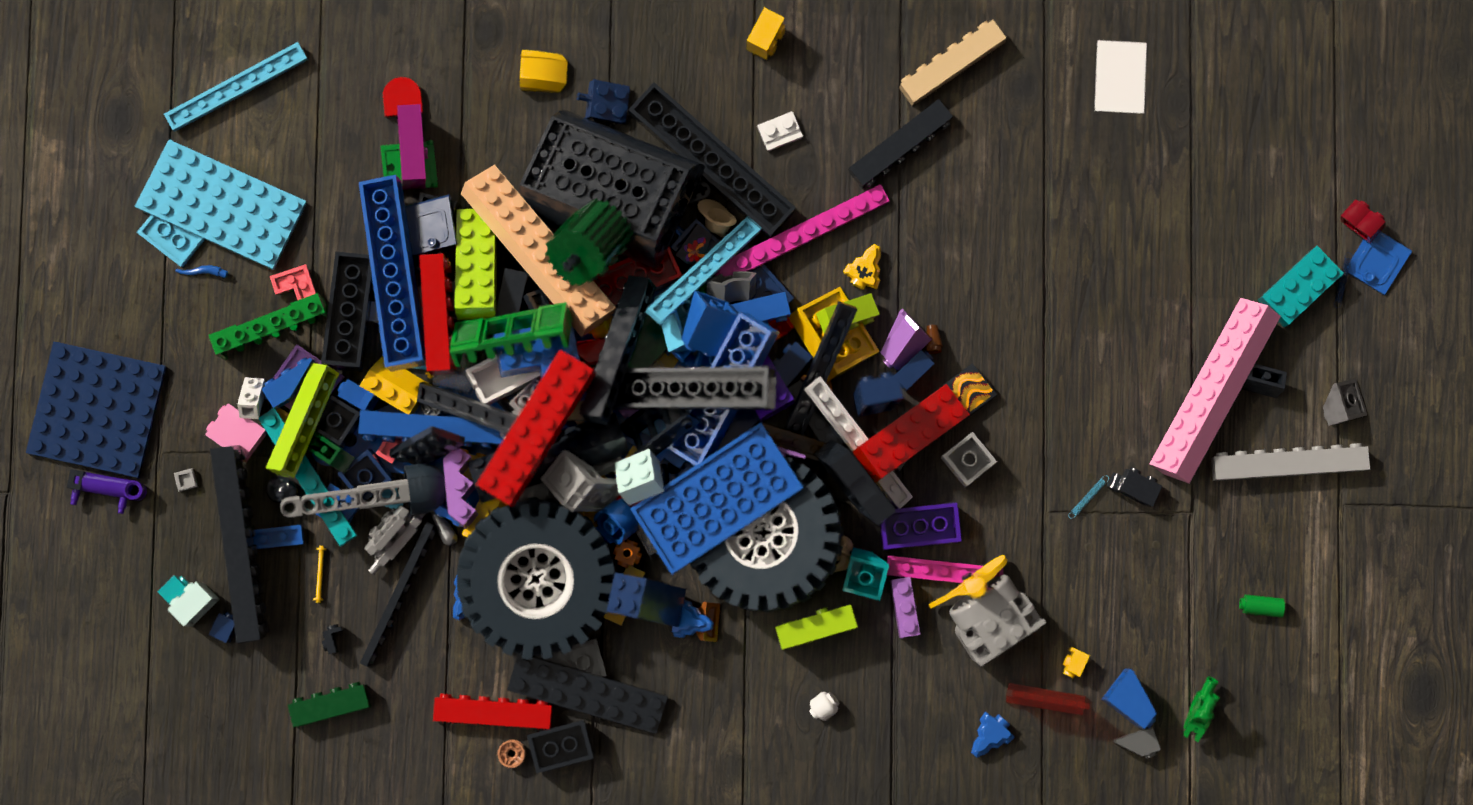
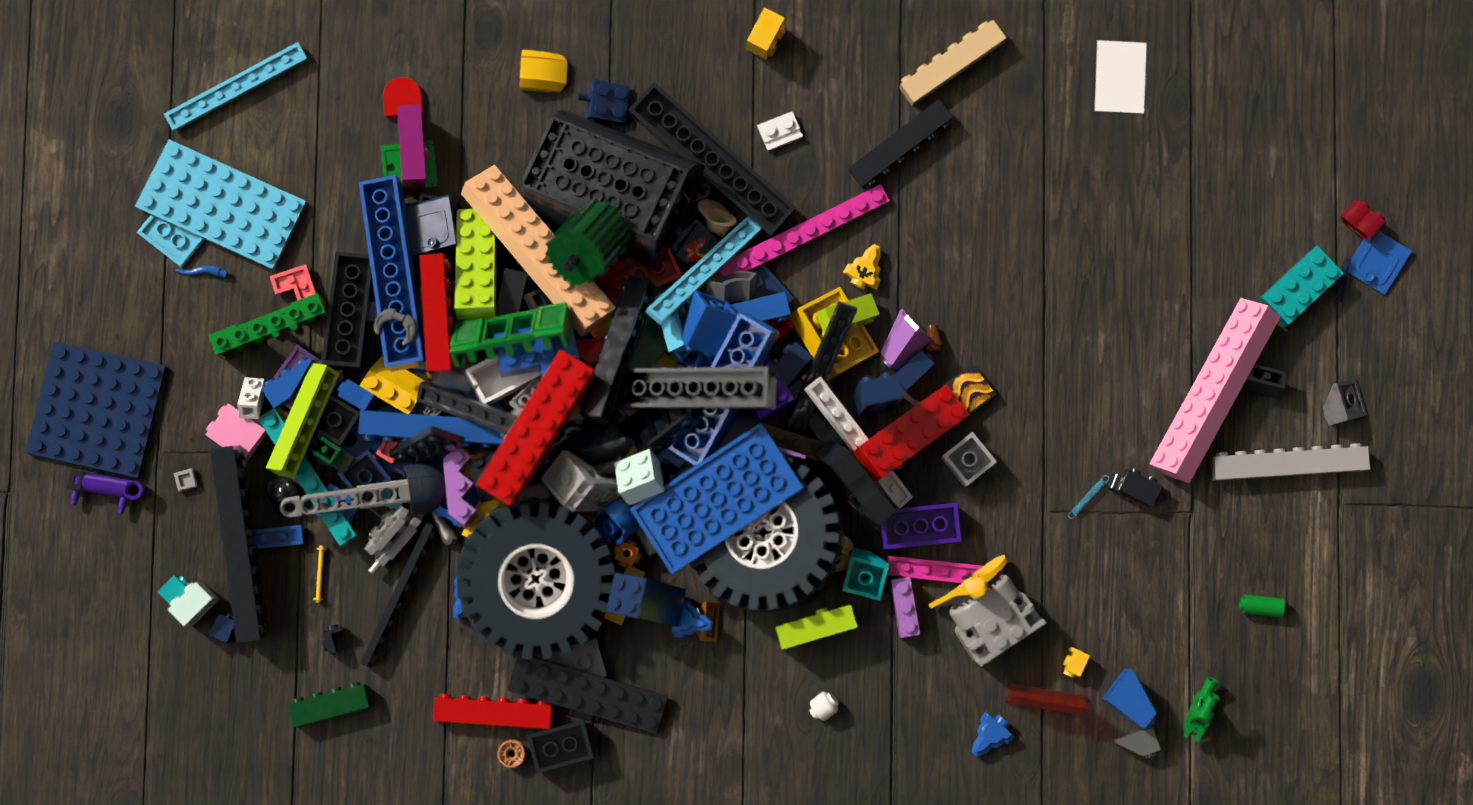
none -> dark grey piece [374,309,416,345]

